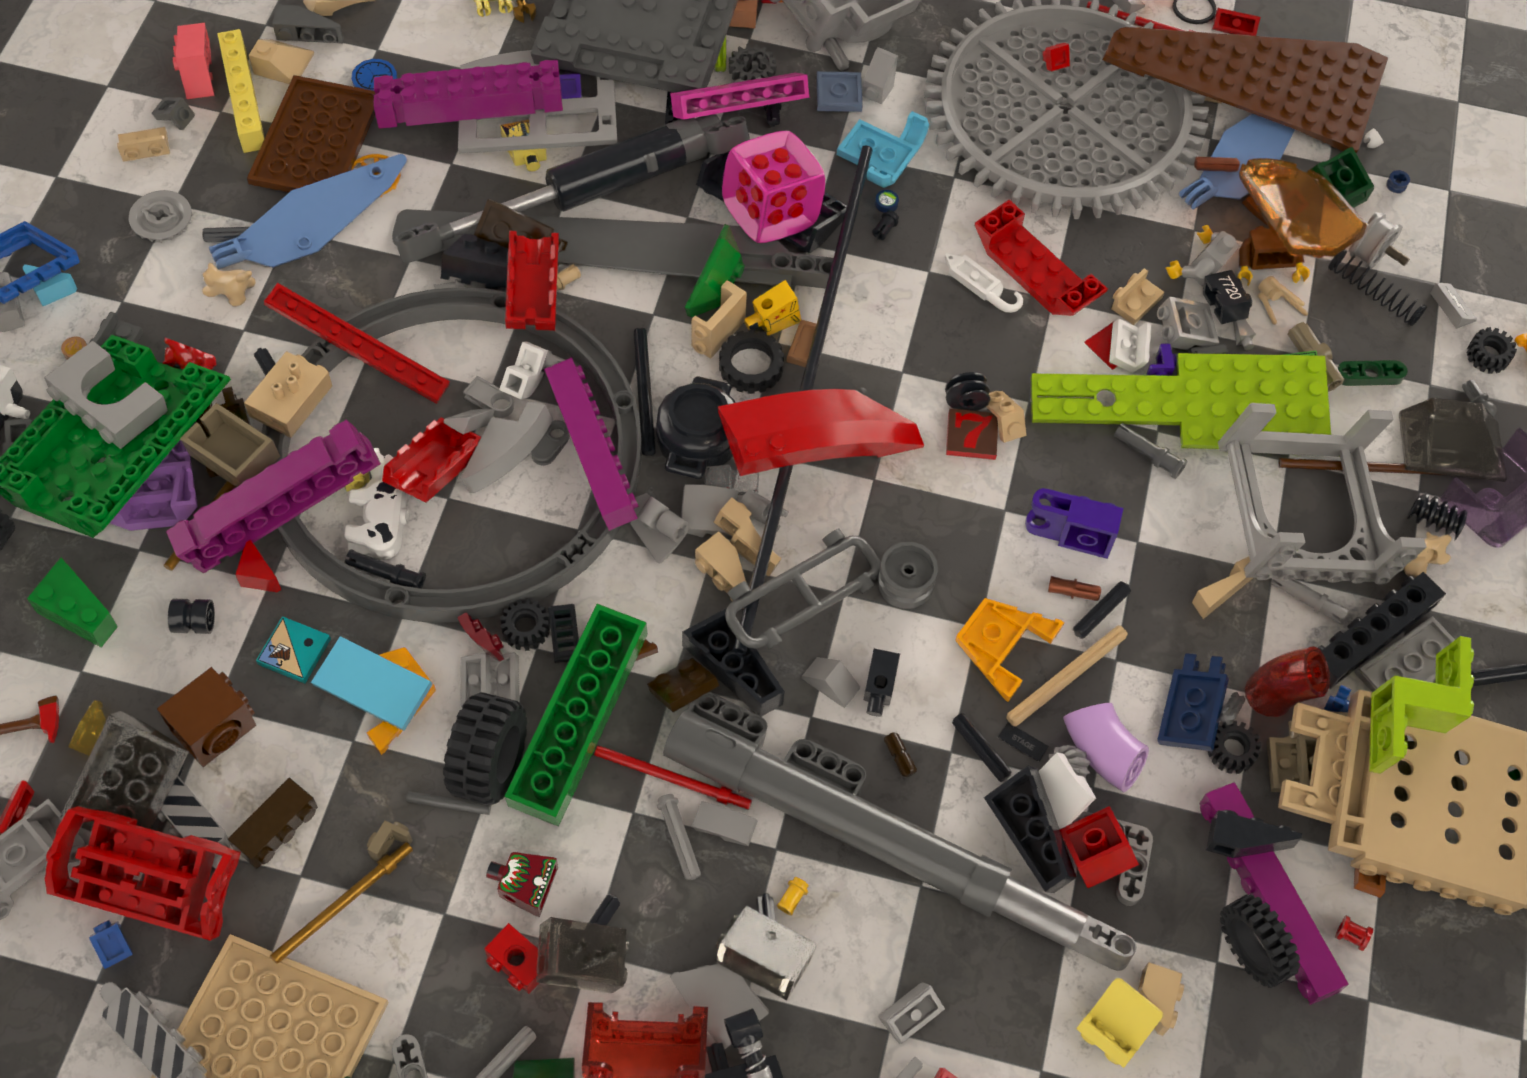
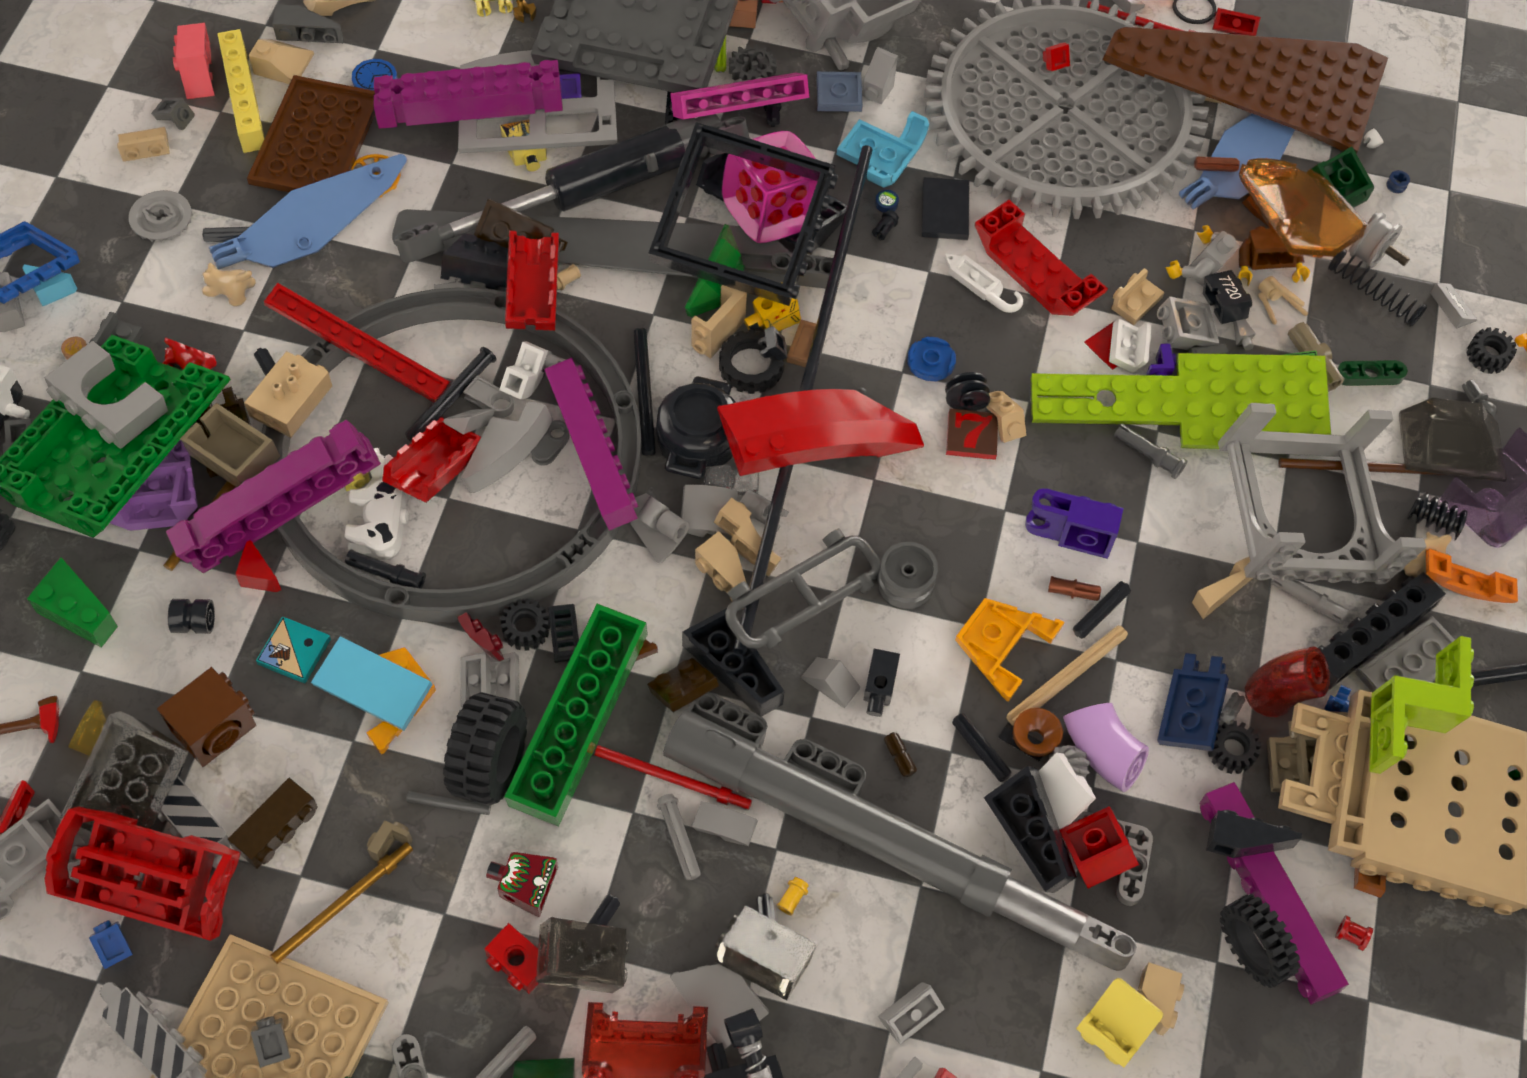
none -> dark grey bracket [250,1016,291,1068]
none -> black axle [405,347,497,442]
none -> black window [648,122,838,306]
none -> black tile [758,326,788,361]
none -> blue tile [907,337,956,382]
none -> black tile [922,177,970,240]
none -> dark orange piece [1013,708,1063,757]
none -> orange slope [1426,549,1518,603]

